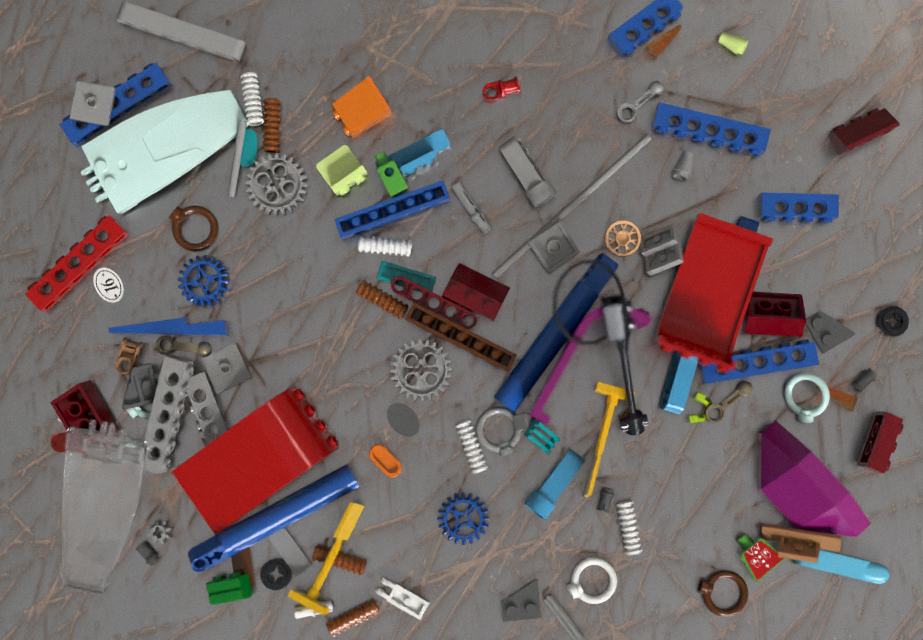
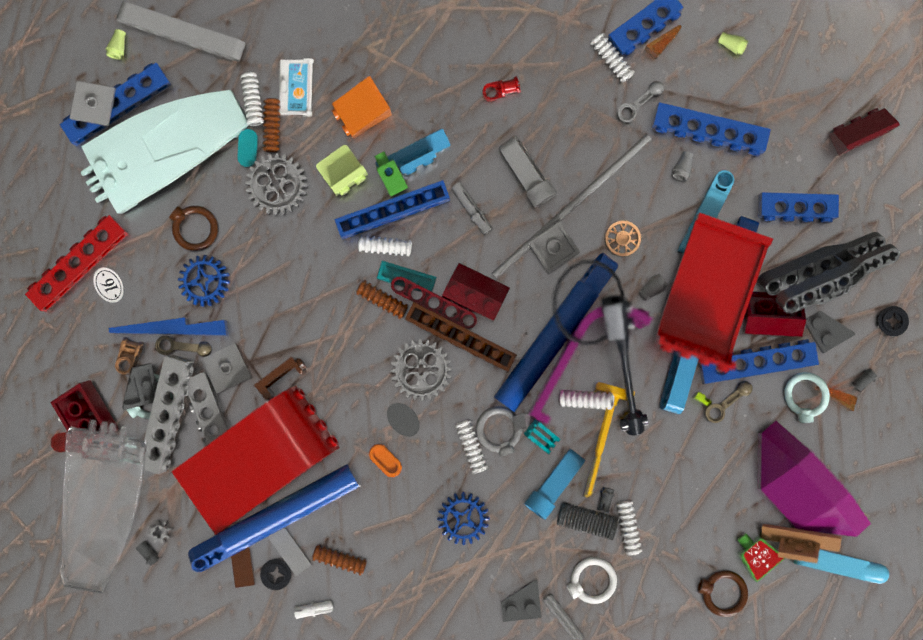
green brick [206,571,253,606] -> none
light grey bar [227,120,247,197] -> none
yellow piece [288,501,365,615] -> none
dark orange piece [326,599,380,637] -> none
white hinge [374,577,430,620] -> none
light grey slope [640,224,684,276] -> none
lime tile [687,414,706,423] -> none
dark red slope [857,411,904,474] -> none
none -> yellowish green cone [105,29,126,59]
none -> reddish brown panel [254,357,307,401]
none -> door [279,58,314,117]
none -> dark grey piece [557,502,619,540]
none -> white piece [559,390,614,410]
none -> white piece [590,33,635,82]
none -> light grey cone [640,274,668,301]
none -> medium azure piece [678,170,735,253]
none -> dark grey beam [758,232,900,313]

